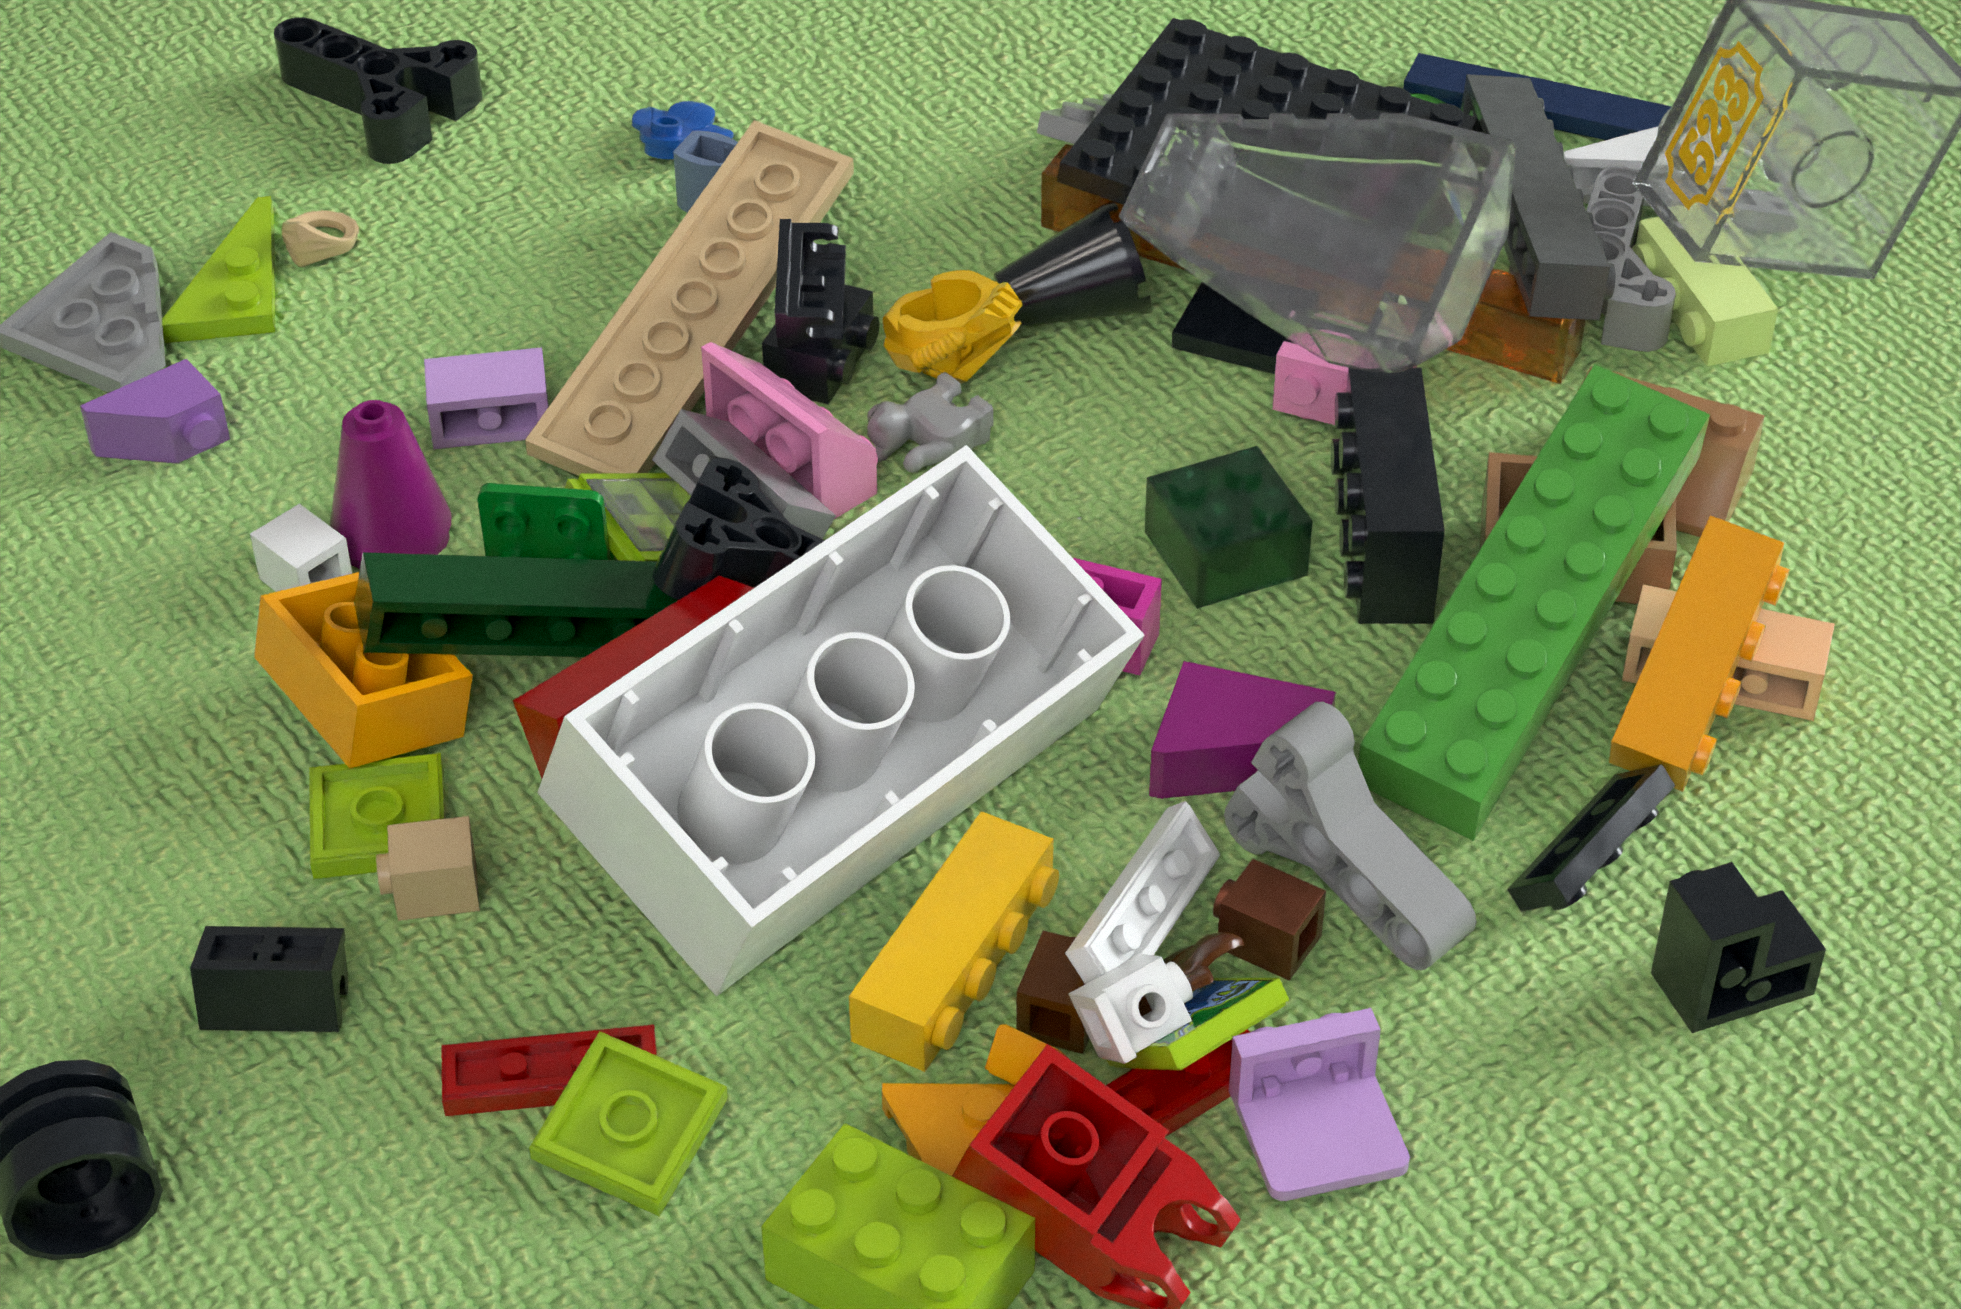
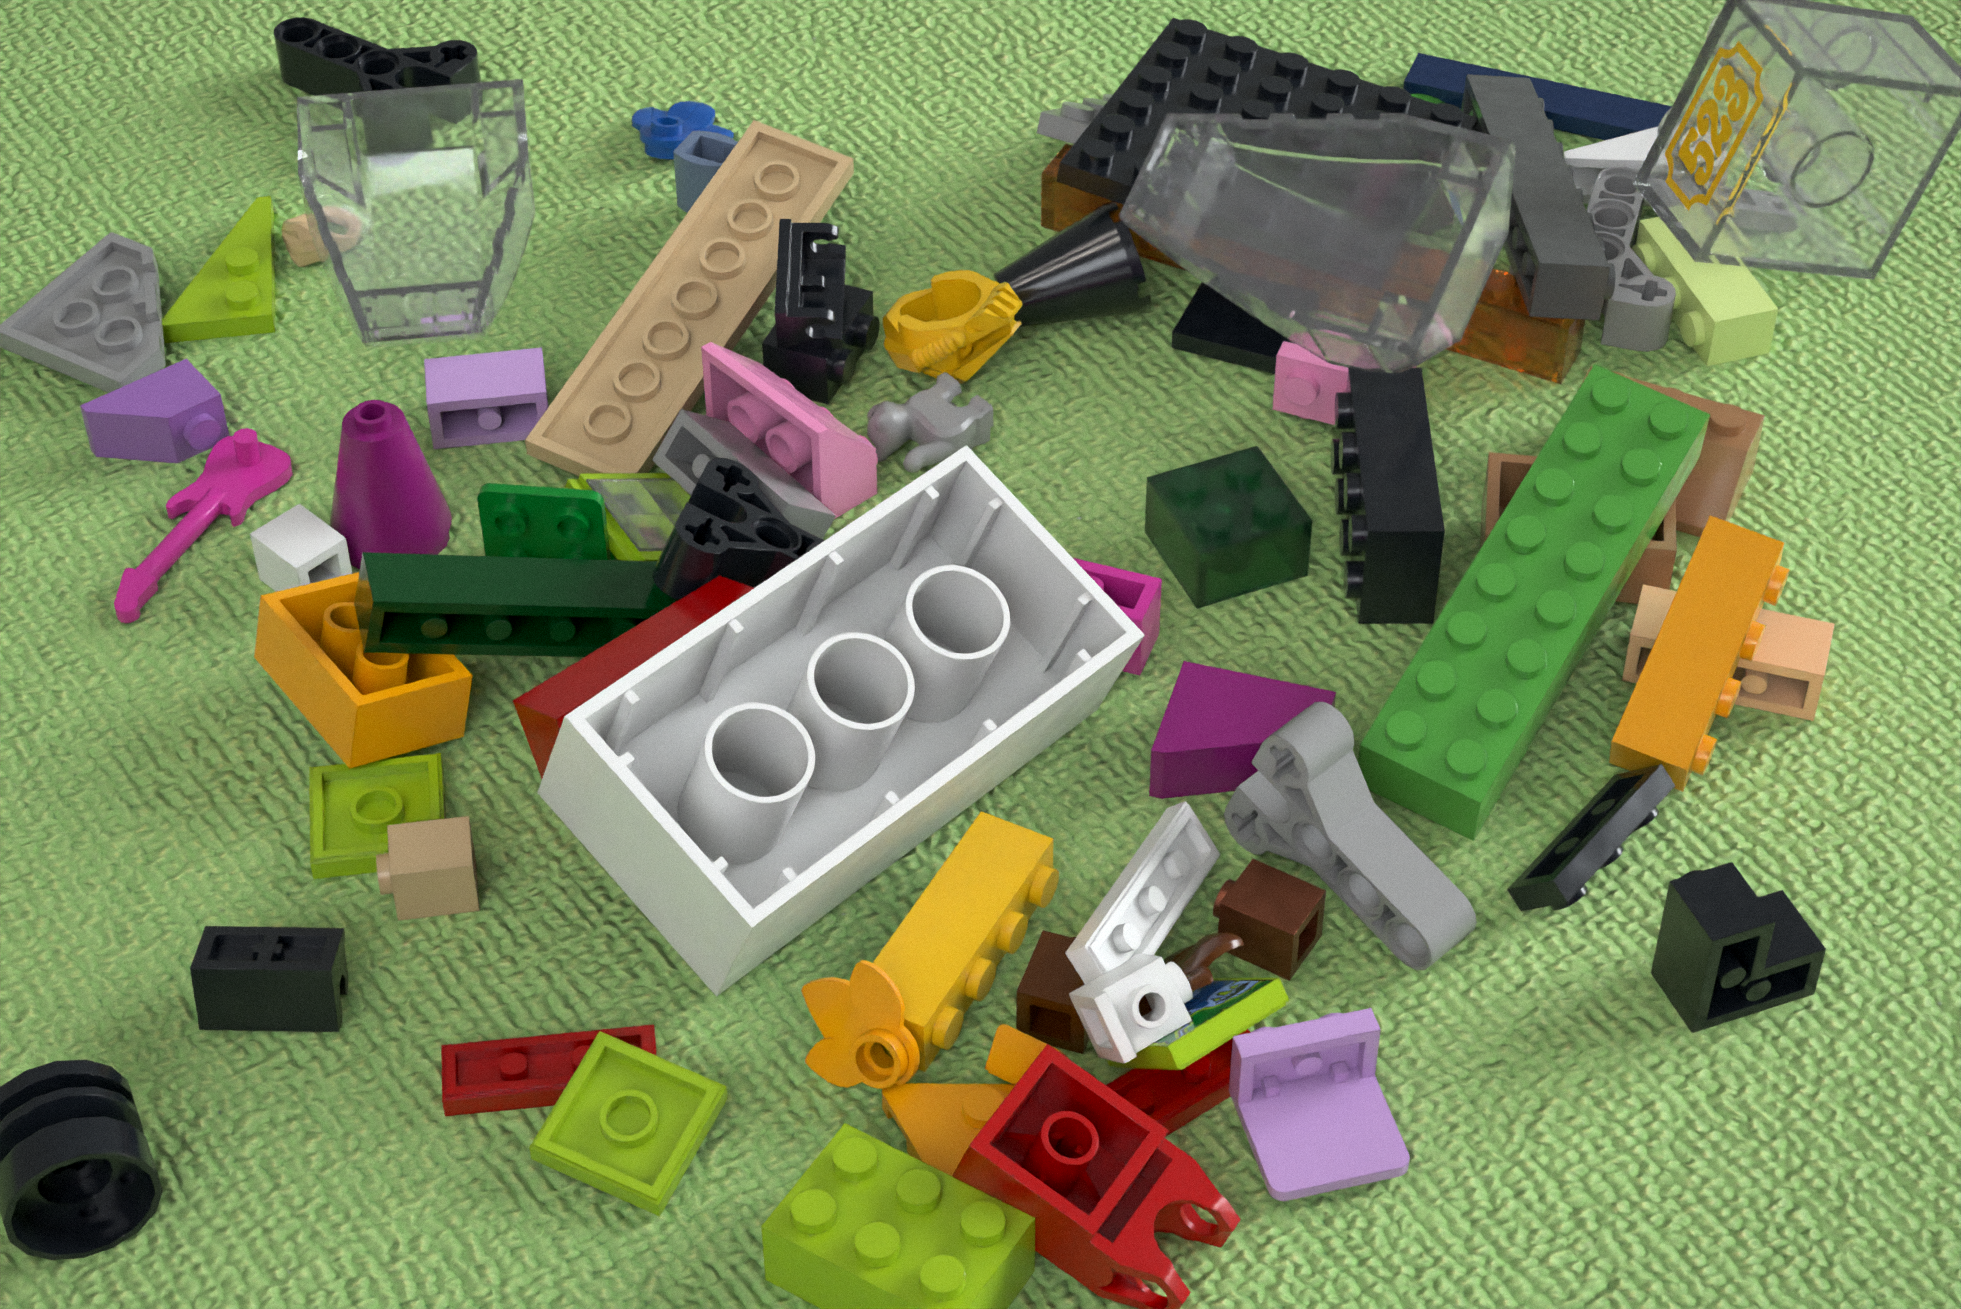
none -> dark pink piece [114,428,293,623]
none -> clear windscreen [297,79,536,348]
none -> light orange plate [801,960,920,1089]

